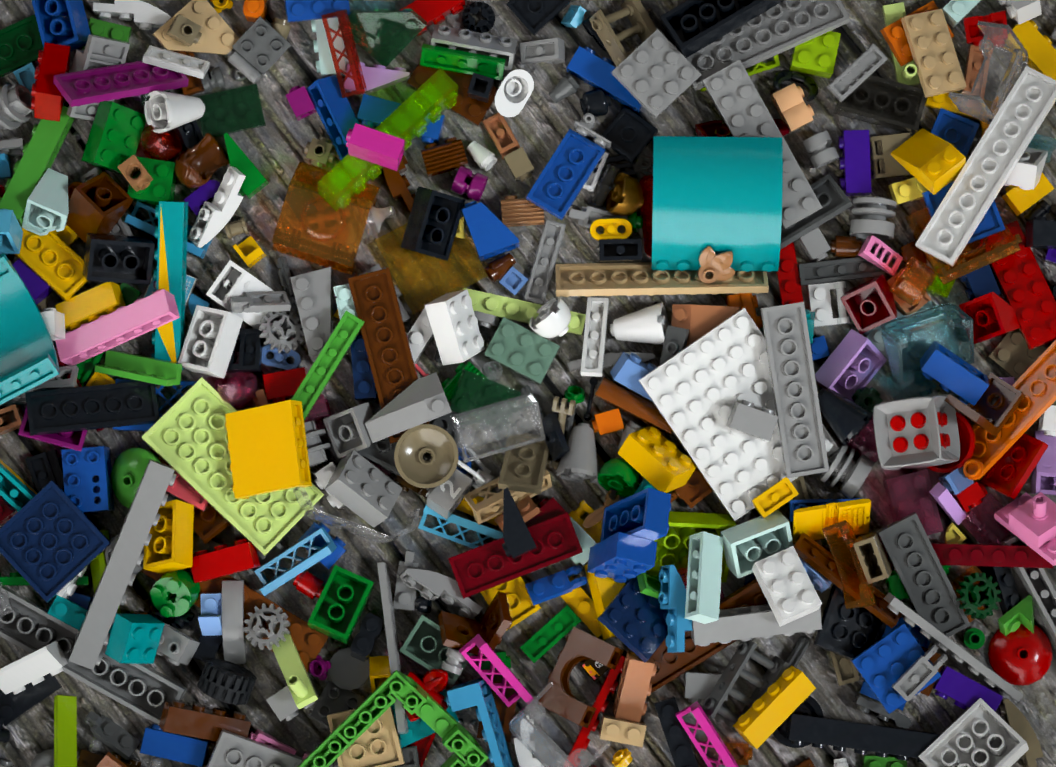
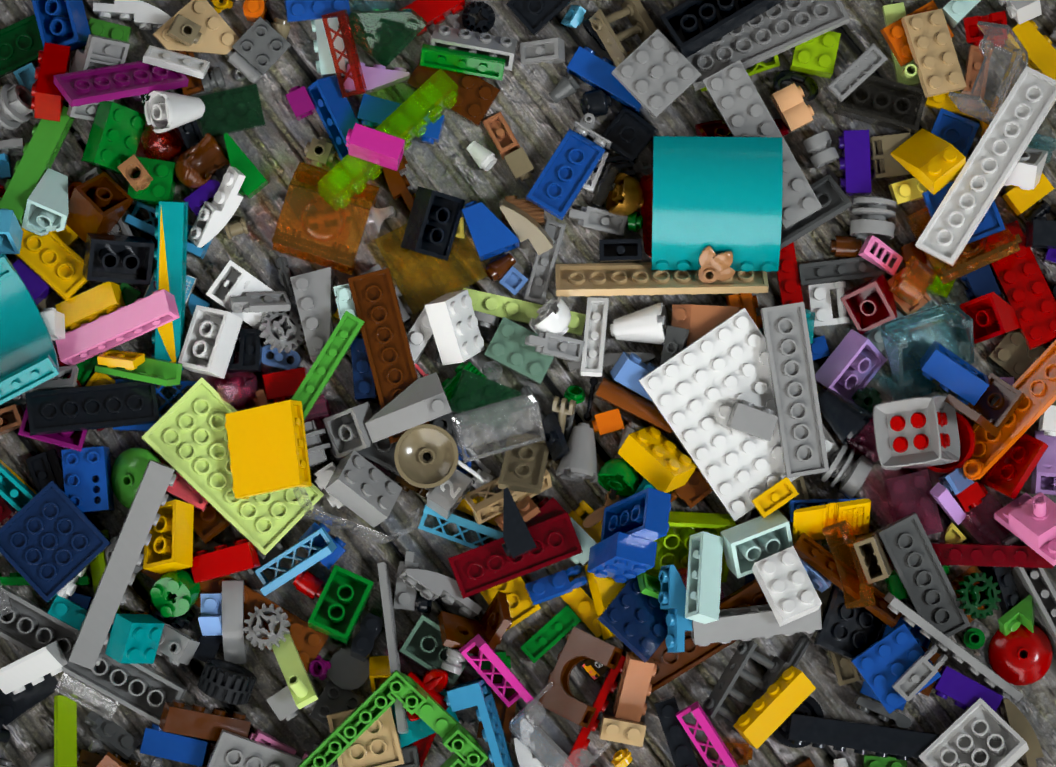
yellow panel [233,236,267,268] -> none
reddish brown brick [421,137,469,177] -> none
magenta wheel [451,166,488,202] -> none
black brick [467,73,494,103] -> none
white piece [494,69,534,117] -> none
yellow plate [590,218,632,241] -> none
light grey brick [684,671,728,703] -> none
light grey brick [798,227,831,262] -> none
none -> clear plate [55,672,120,721]
none -> yellow plate [97,349,145,370]
none -> slope [499,199,553,255]
none -> light grey hinge [525,332,585,363]

